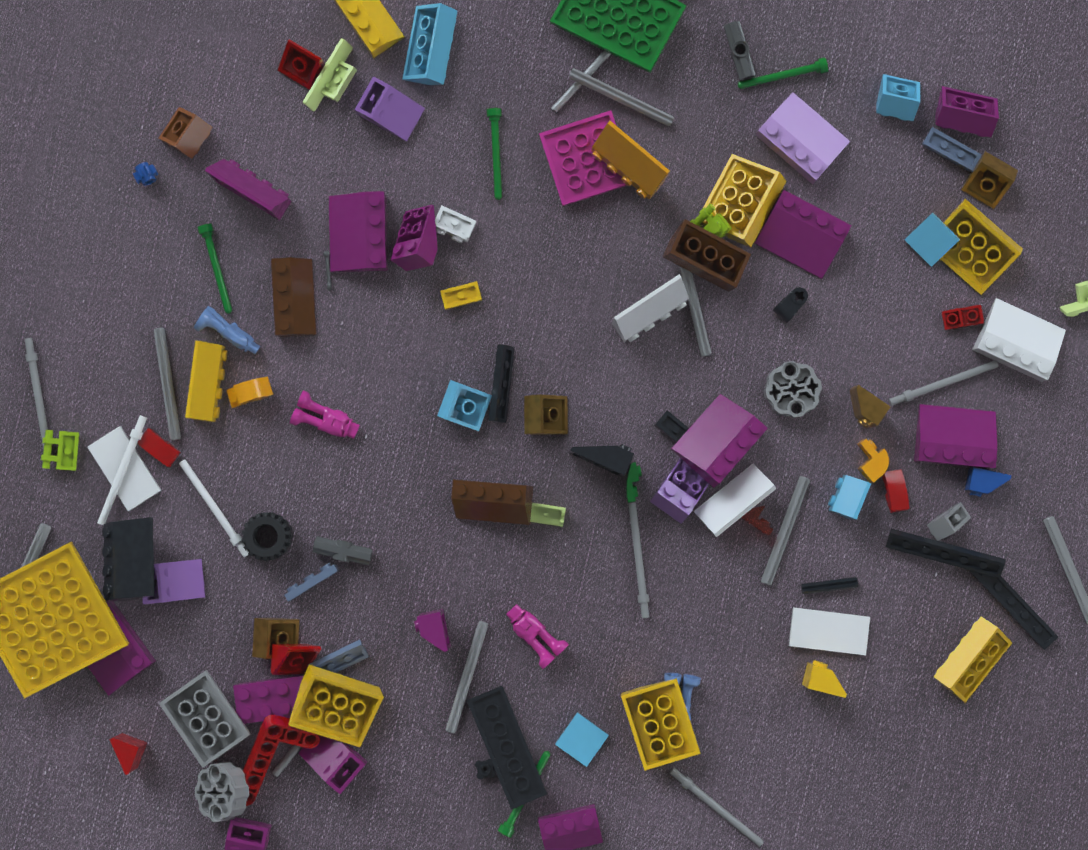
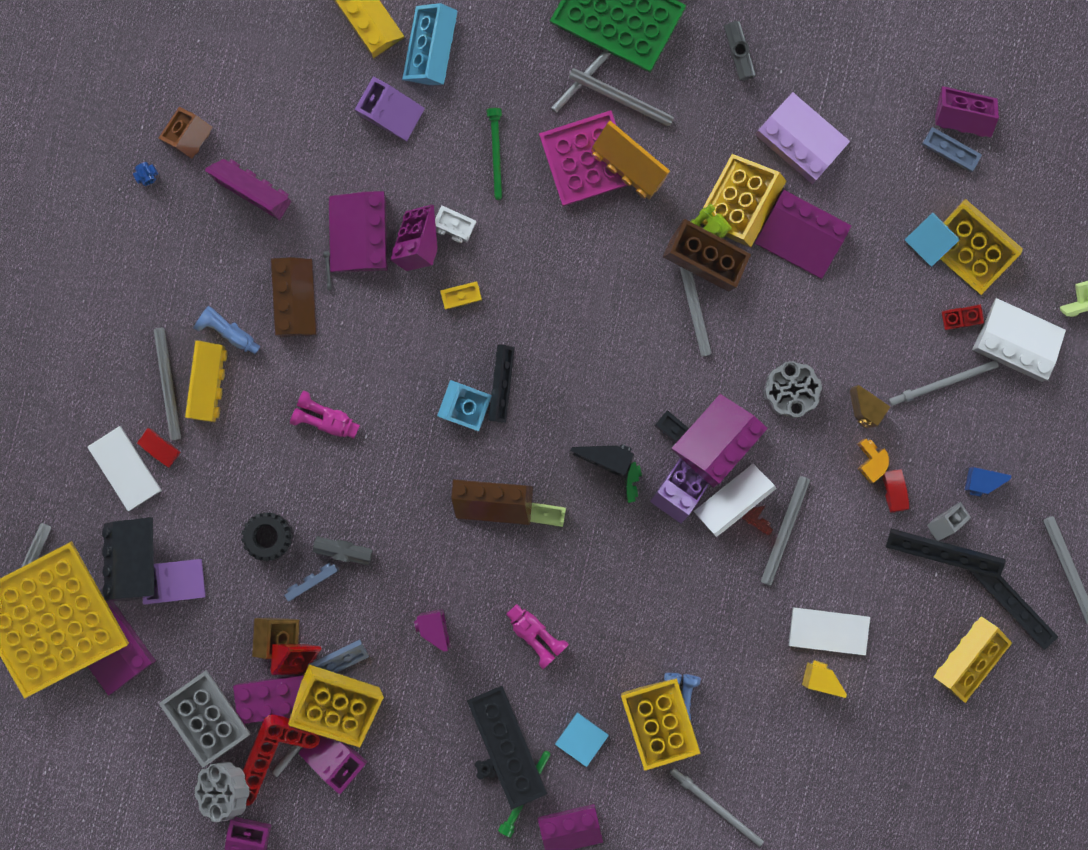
light grey bar [24,338,48,450] -> none
lime plate [41,430,79,471] -> none
white bar [97,415,147,525] -> none
red slope [109,733,147,775] -> none
white bar [179,460,249,558] -> none
green piece [197,223,232,314] -> none
light orange brick [226,376,273,408] -> none
red slope [277,39,325,90] -> none
yellowish green bracket [303,38,357,111] -> none
light grey axle [446,621,488,733] -> none
pearl gold slope [524,395,568,435] -> none
white slope [612,274,689,342] -> none
light grey bar [628,502,650,618] -> none
green piece [737,57,828,89] -> none
black piece [773,287,808,323] -> none
black axle [801,577,859,594] -> none
medium azure slope [828,475,871,520] -> none
medium azure slope [876,74,920,121] -> none
magenta slope [914,404,997,469] -> none
pearl gold slope [961,151,1018,209] -> none

